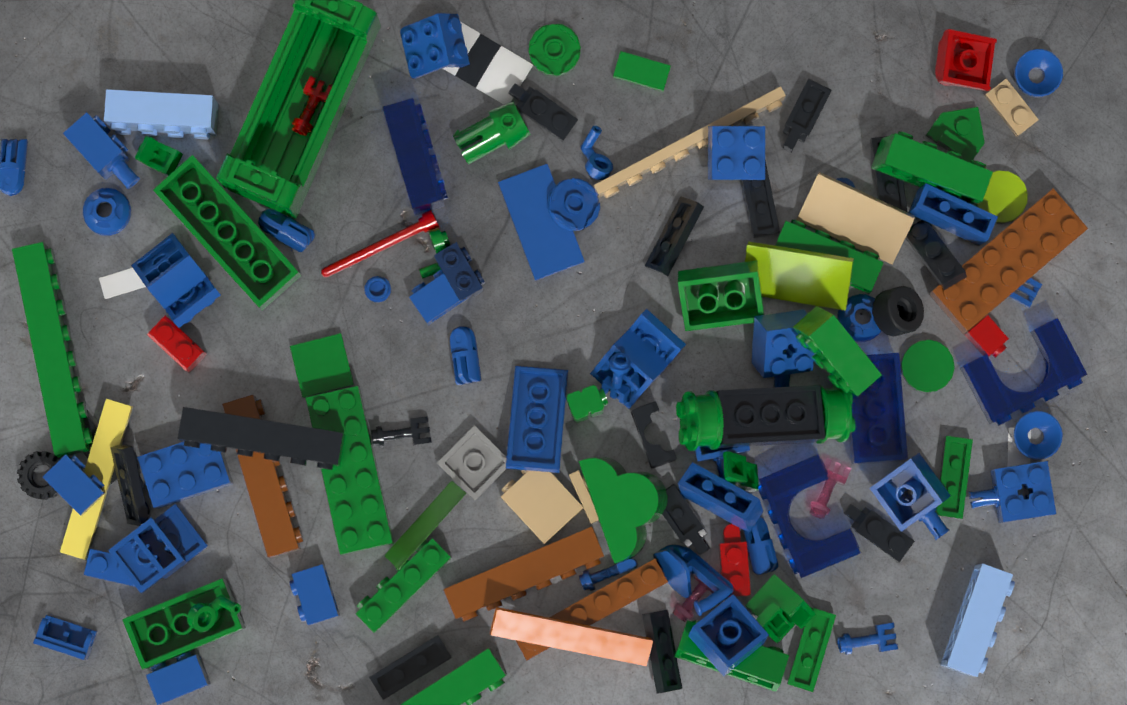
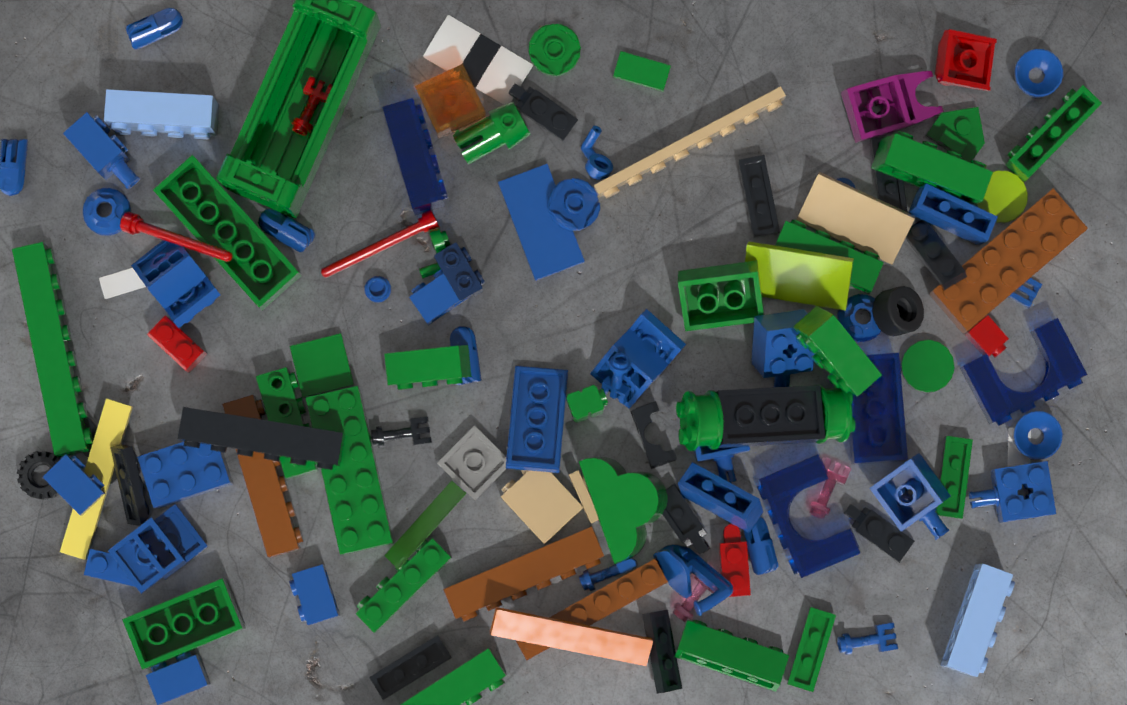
blue hinge [33,615,97,660] -> none
green bracket [135,136,183,176] -> none
green plate [187,595,241,632] -> none
blue bracket [400,13,470,78] -> none
black plate [645,196,704,277] -> none
blue brick [688,594,769,677] -> none
blue brick [708,126,765,180] -> none
green slope [723,451,759,493] -> none
green plate [745,574,816,644] -> none
black hinge [782,78,832,153] -> none
tan plate [985,78,1039,137] -> none
none -> red piece [120,211,233,262]
none -> blue arm [125,8,183,50]
none -> green brick [256,367,318,480]
none -> green brick [384,345,472,390]
none -> clear orange brick [415,64,486,139]
none -> magenta brick [841,71,944,143]
none -> green brick [1005,85,1102,182]

